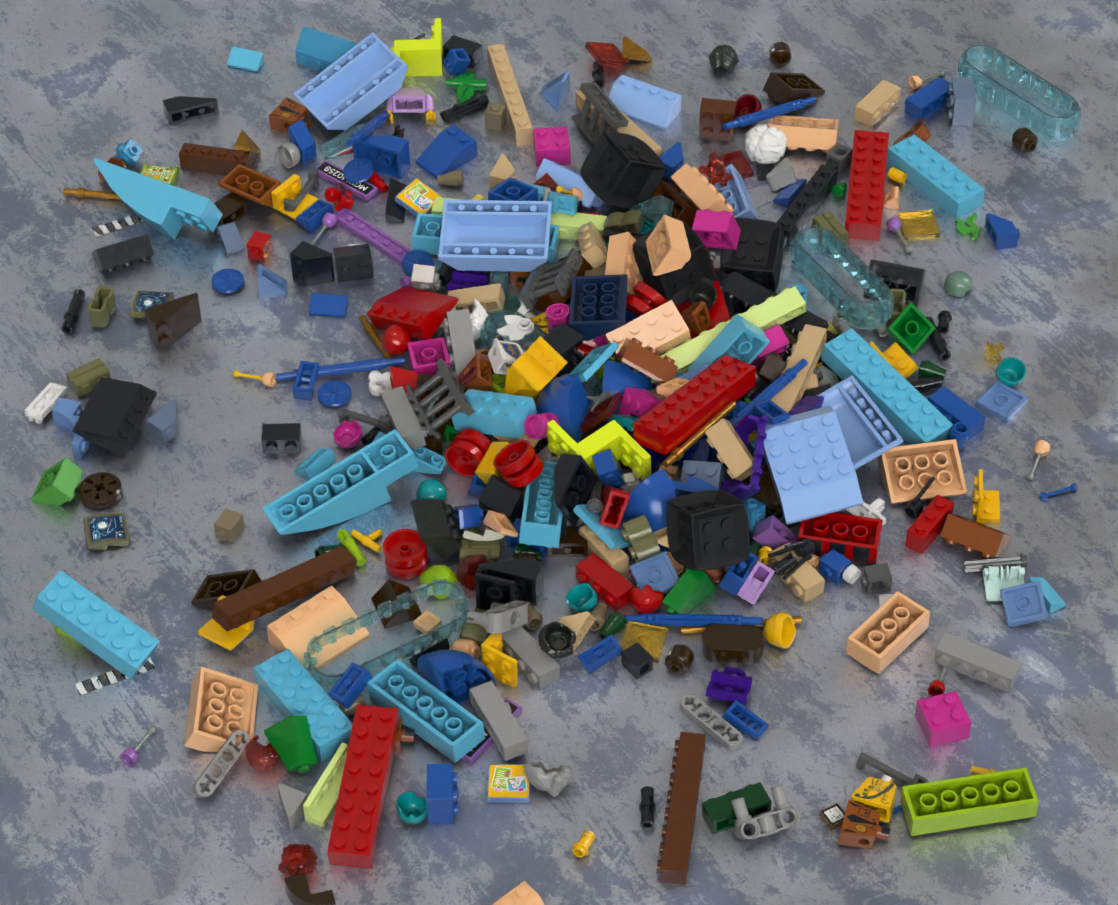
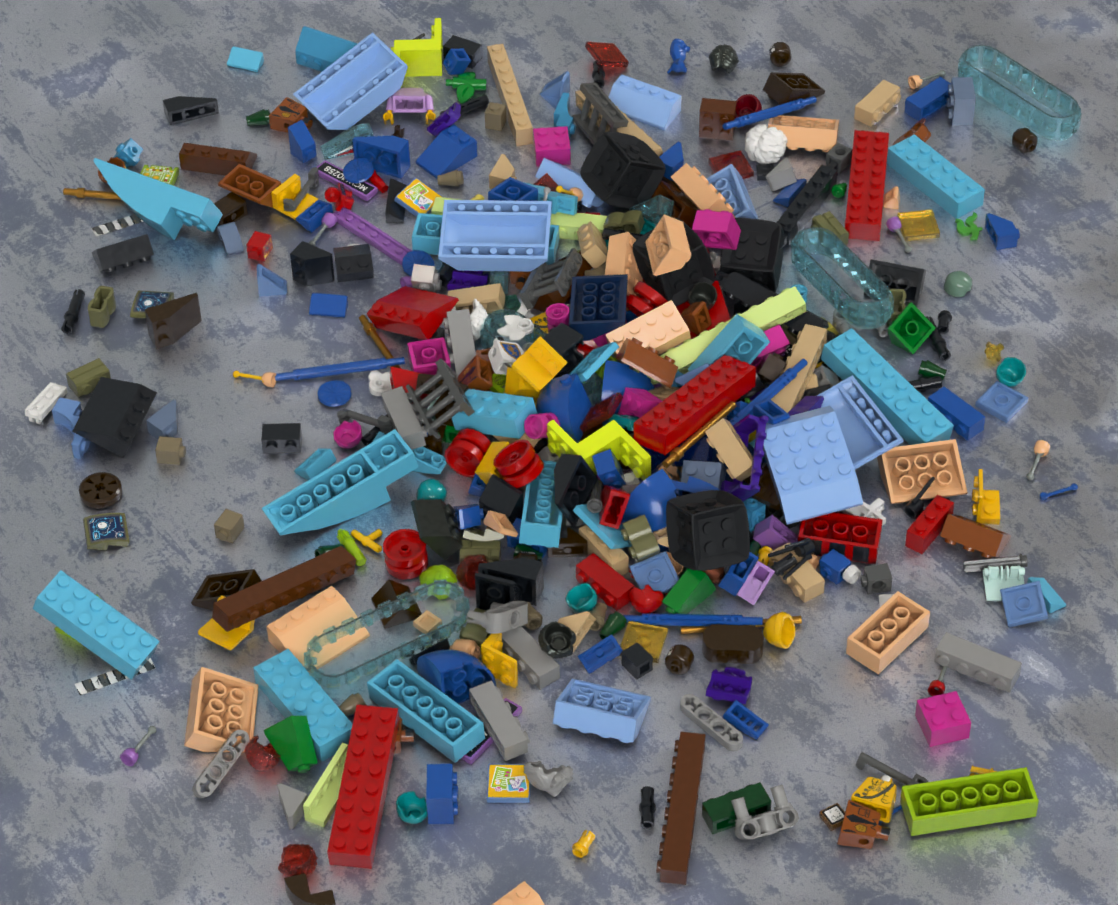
bright green slope [31,457,83,506] -> none
blue wheel [211,269,244,293] -> none
pearl gold slope [234,130,261,153] -> none
light grey hair [277,142,301,169] -> none
blue slope [292,361,319,401] -> none
blue slope [328,662,372,709] -> none
blue axle [346,111,390,147] -> none
red hair [382,324,411,356] -> none
dark grey bar [586,390,612,412] -> none
pearl gold slope [622,36,652,62] -> none
light nougat plate [657,378,690,398] -> none
clear red animal [698,152,733,186] -> none
yellow bracket [869,341,919,379] -> none
yellow hinge [887,167,907,184] -> none
blue brick [947,422,970,450] -> none
none -> dark tan brick [155,436,186,465]
none -> dark green cone [246,109,270,126]
none -> dark purple slope [427,102,461,137]
none -> light blue slope [553,678,651,743]
none -> dark azure slope [554,92,576,140]
none -> blue animal [667,39,690,74]

